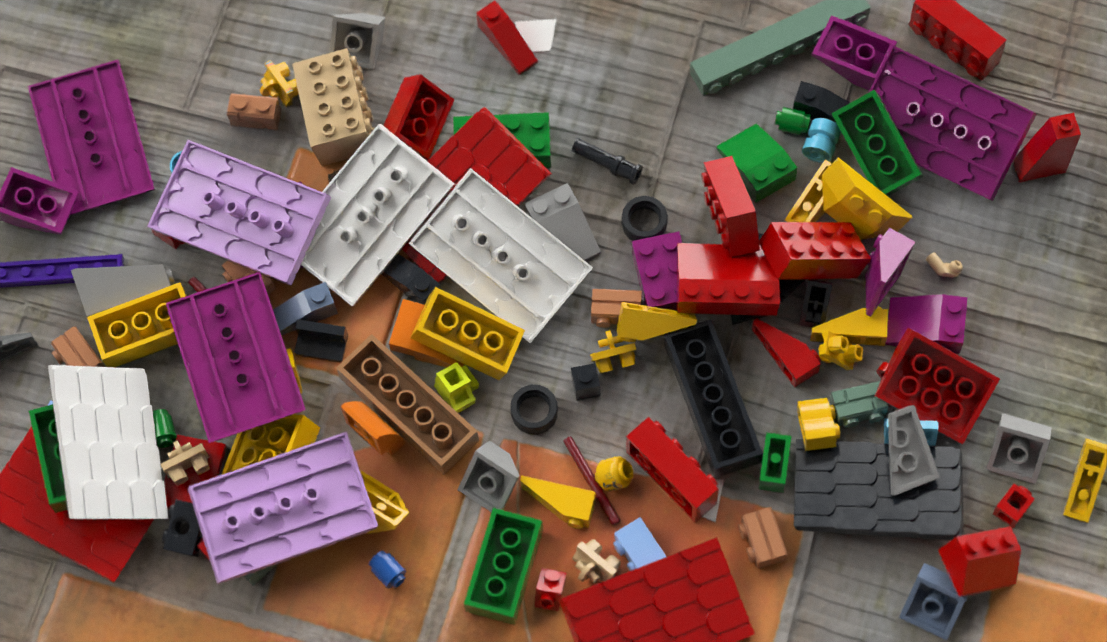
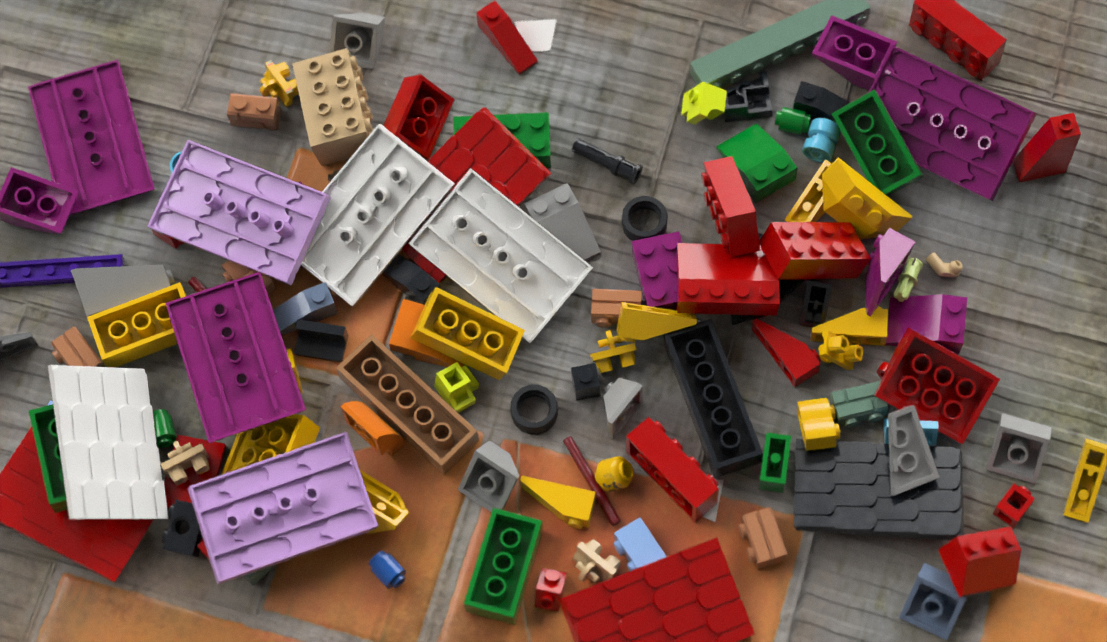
none -> light grey slope [603,378,643,440]
none -> neon yellow brick [681,82,727,125]
none -> black slope [724,71,773,122]
none -> yellowish green axle [894,258,923,302]

